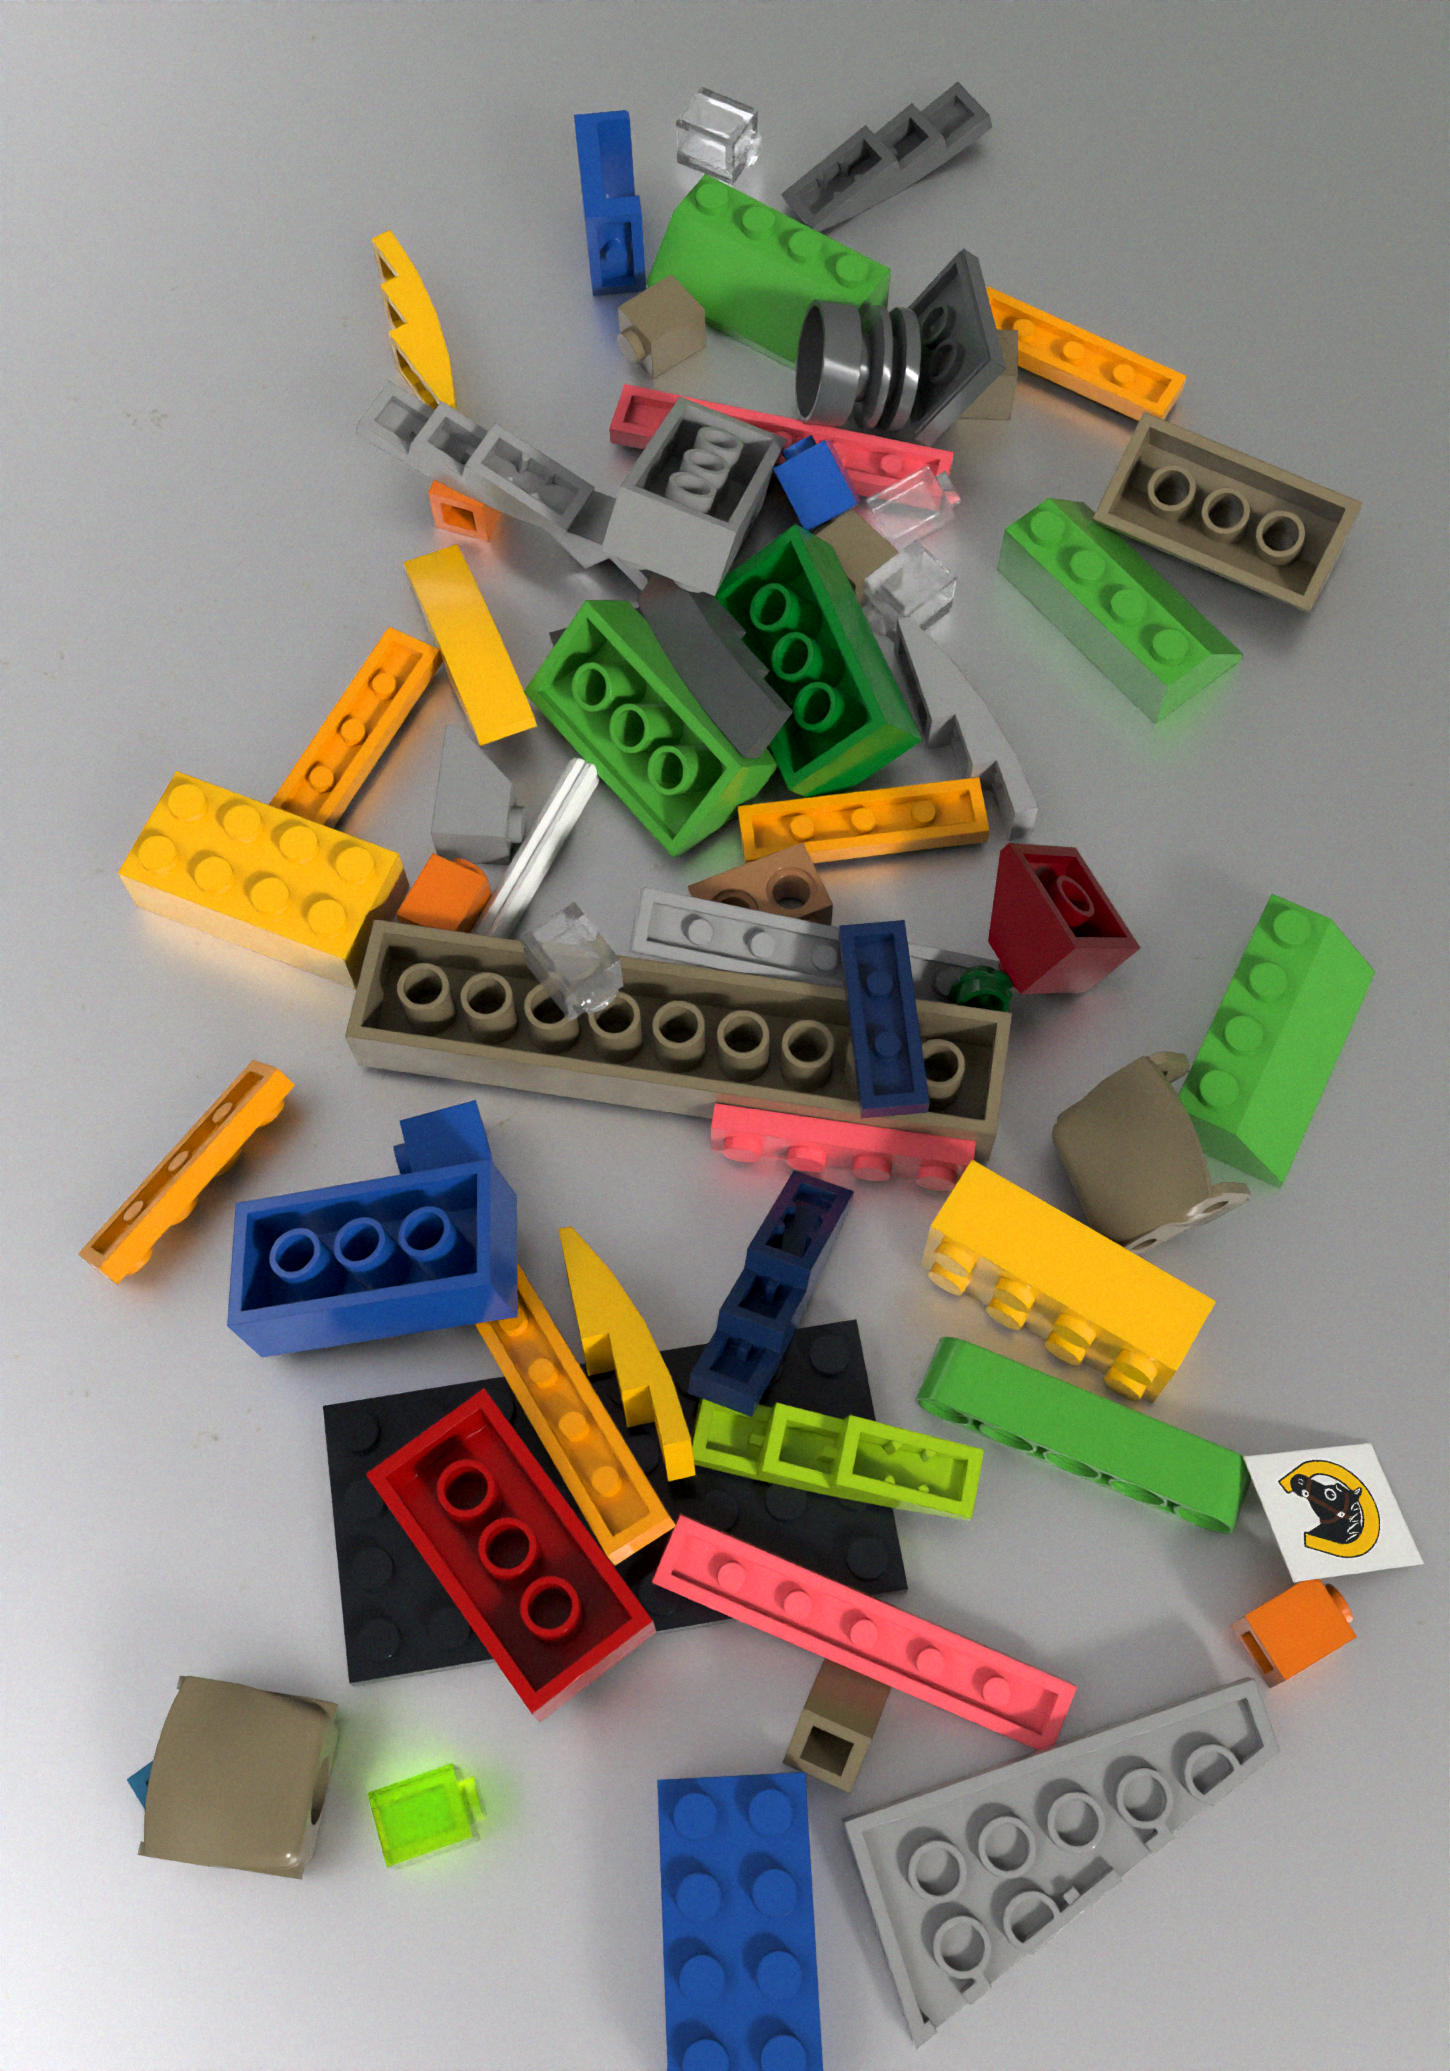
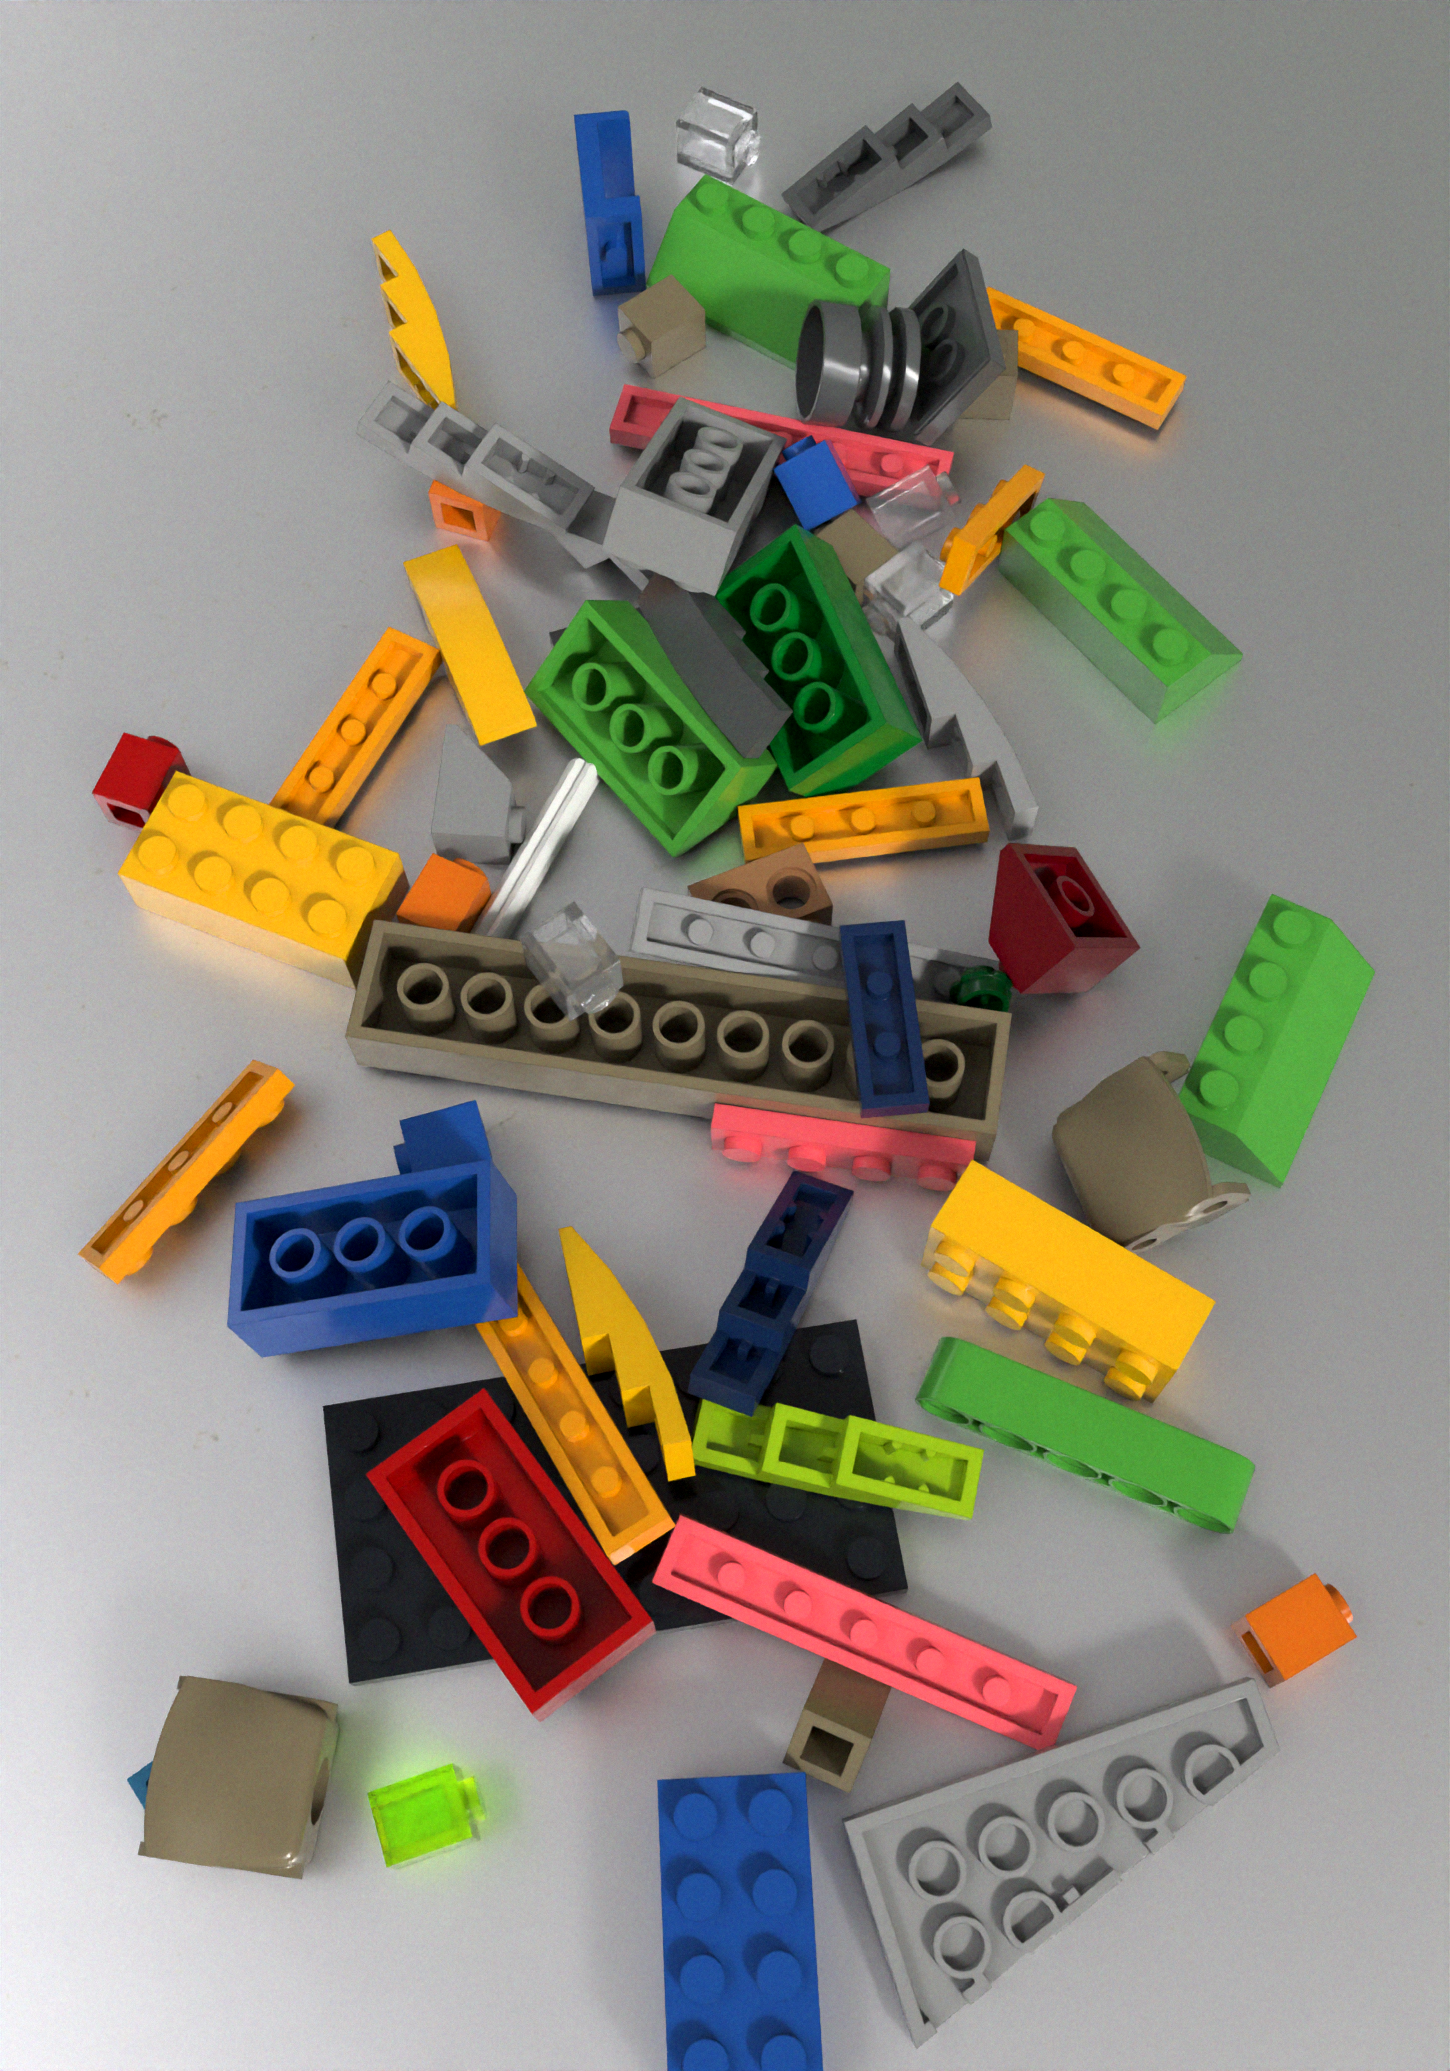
dark tan slope [1092,412,1363,614] -> none
sticker [1243,1442,1424,1582] -> none
none -> red brick [92,732,191,832]
none -> light orange plate [939,464,1045,596]

